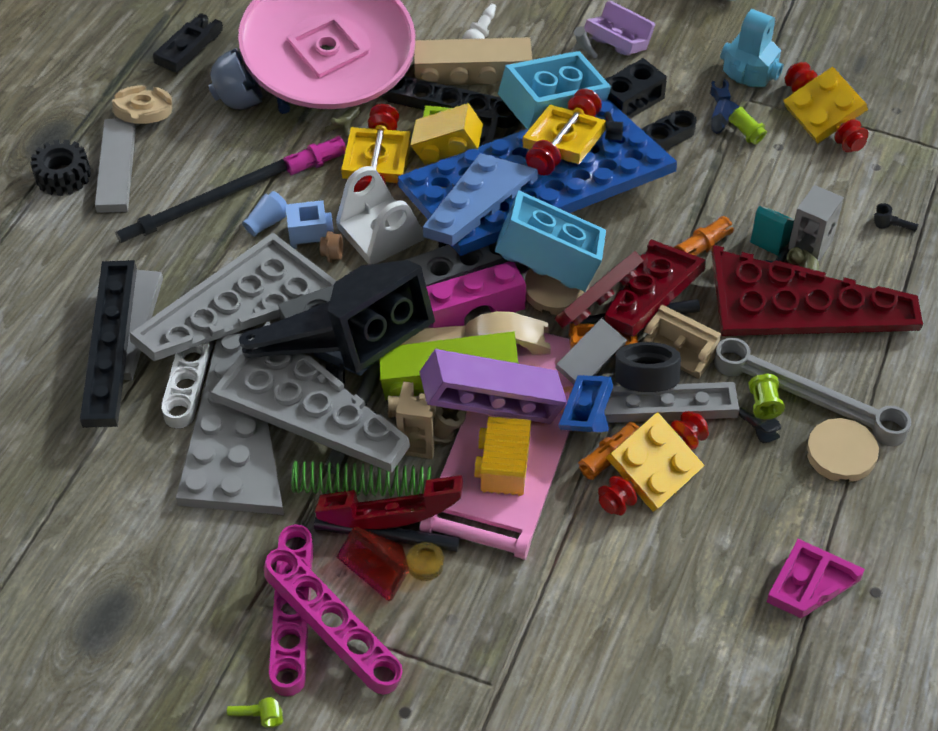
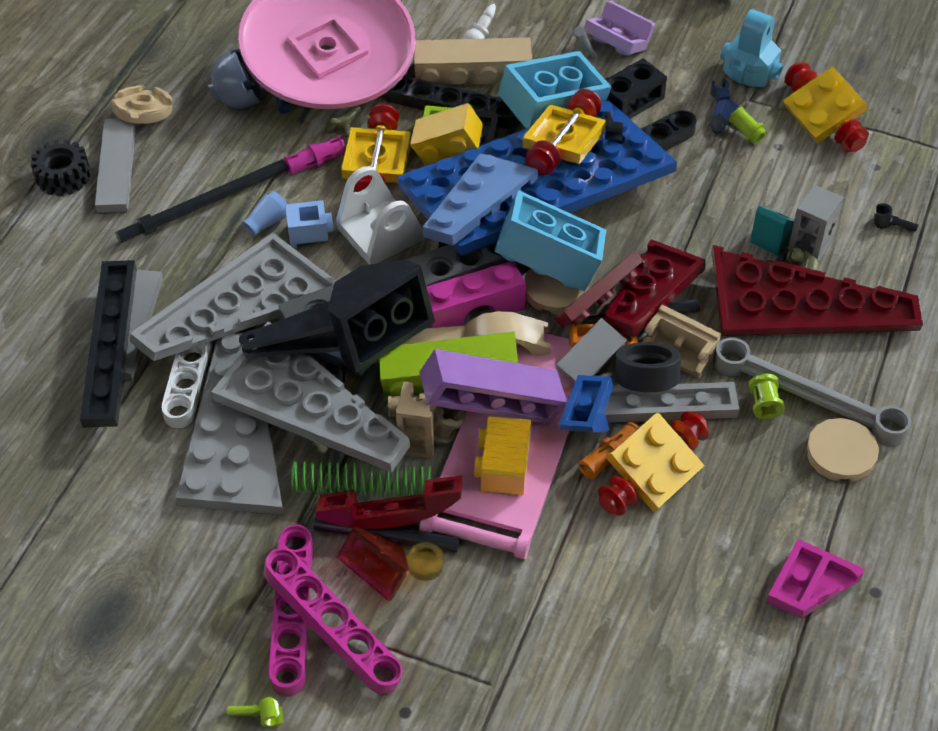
black hinge [153,13,223,73] -> none
medium nougat plate [320,231,343,263] -> none
orange pin [674,216,734,256] -> none
black hand [738,407,781,443] -> none

